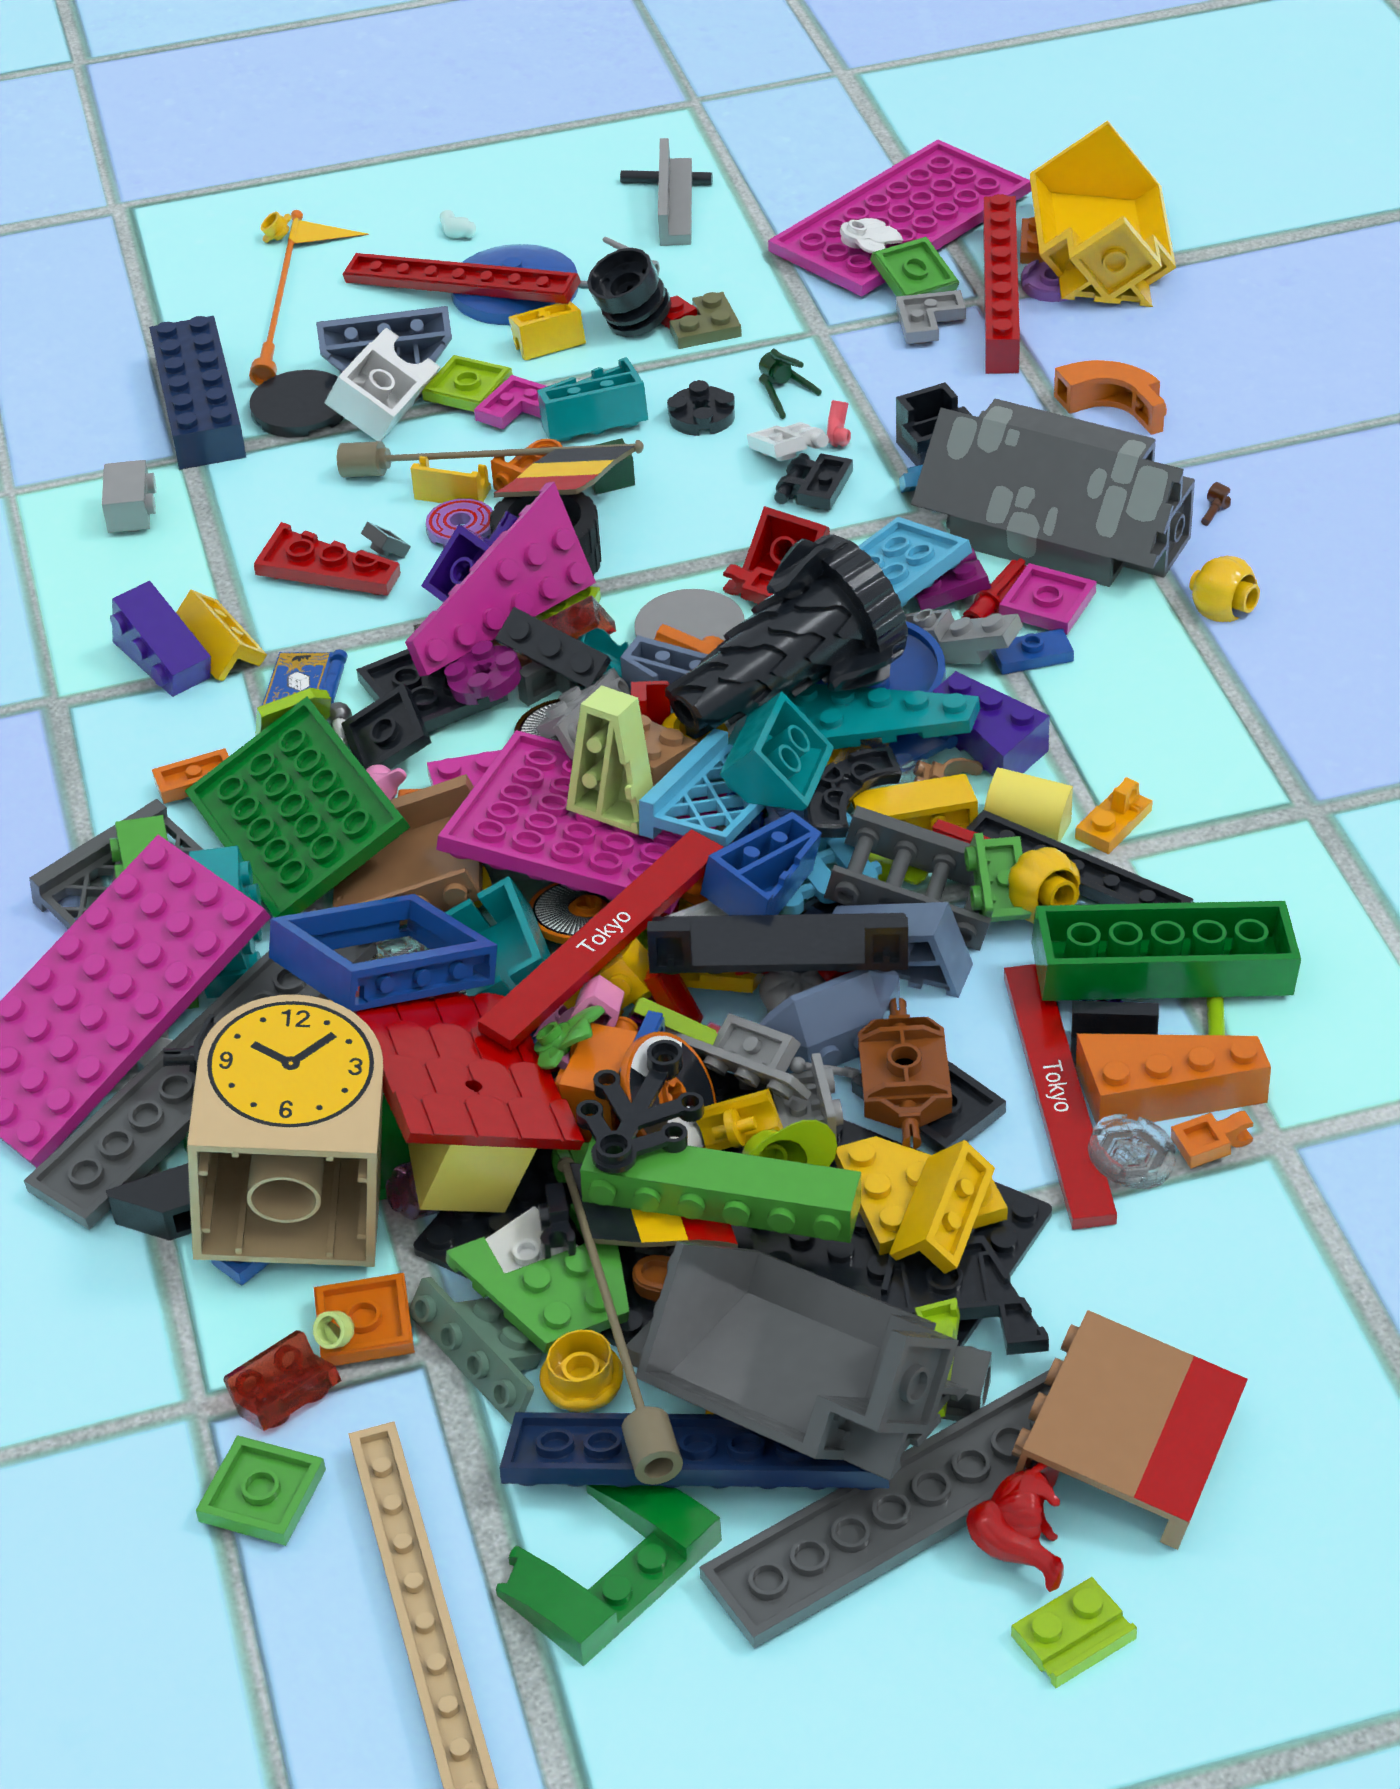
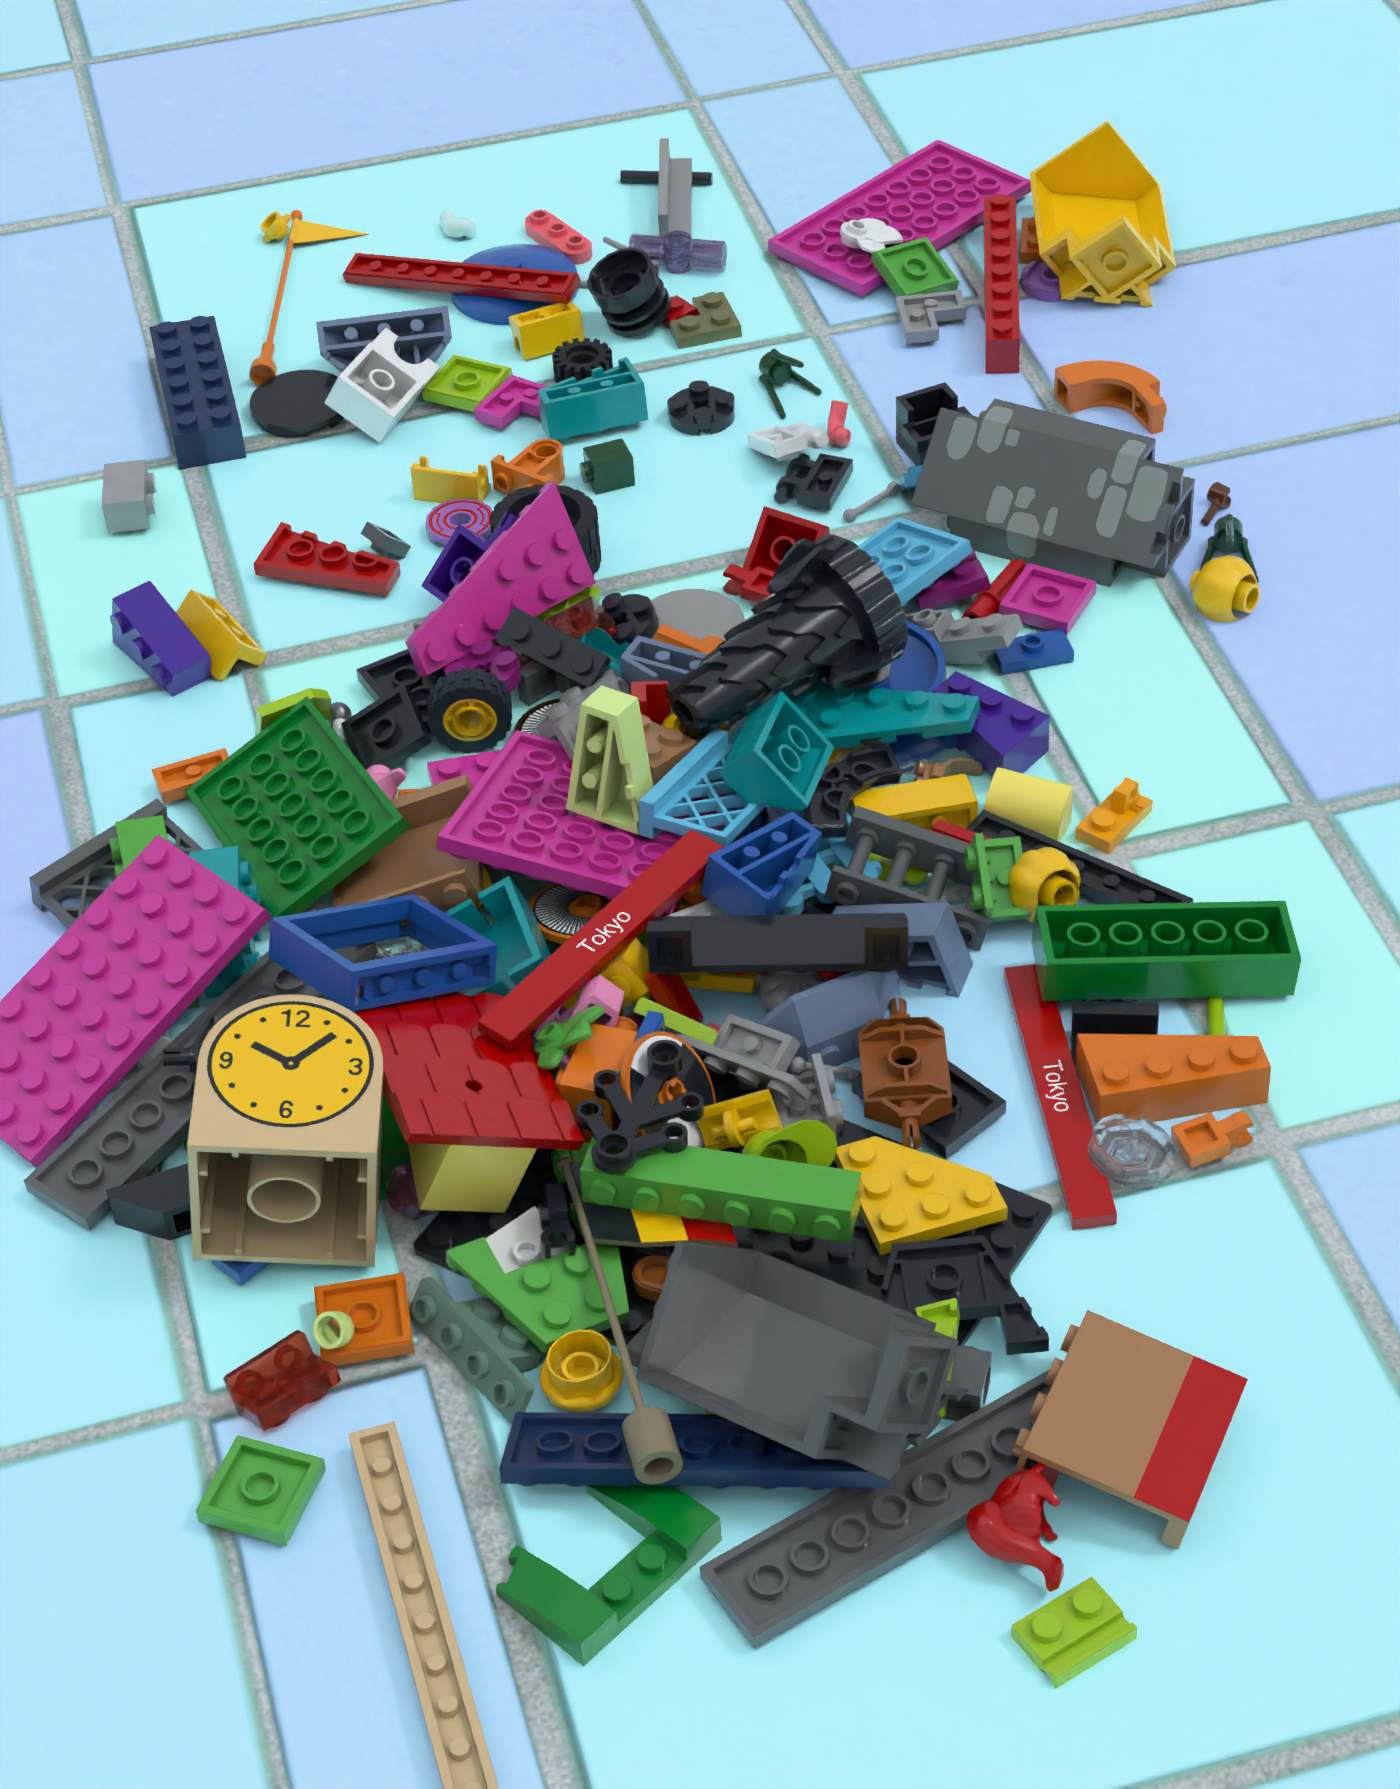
piece [262,649,348,705] -> none
flag [336,440,644,498] -> none
yellow panel [889,1140,995,1274] -> none
none -> black wheel [427,668,512,753]
none -> coral plate [525,209,593,265]
none -> black tyre [552,338,613,383]
none -> black plate [584,593,659,647]
none -> clear purple piece [629,231,728,274]
none -> light grey hinge [843,481,901,523]
none -> dark green plant [1200,514,1259,583]

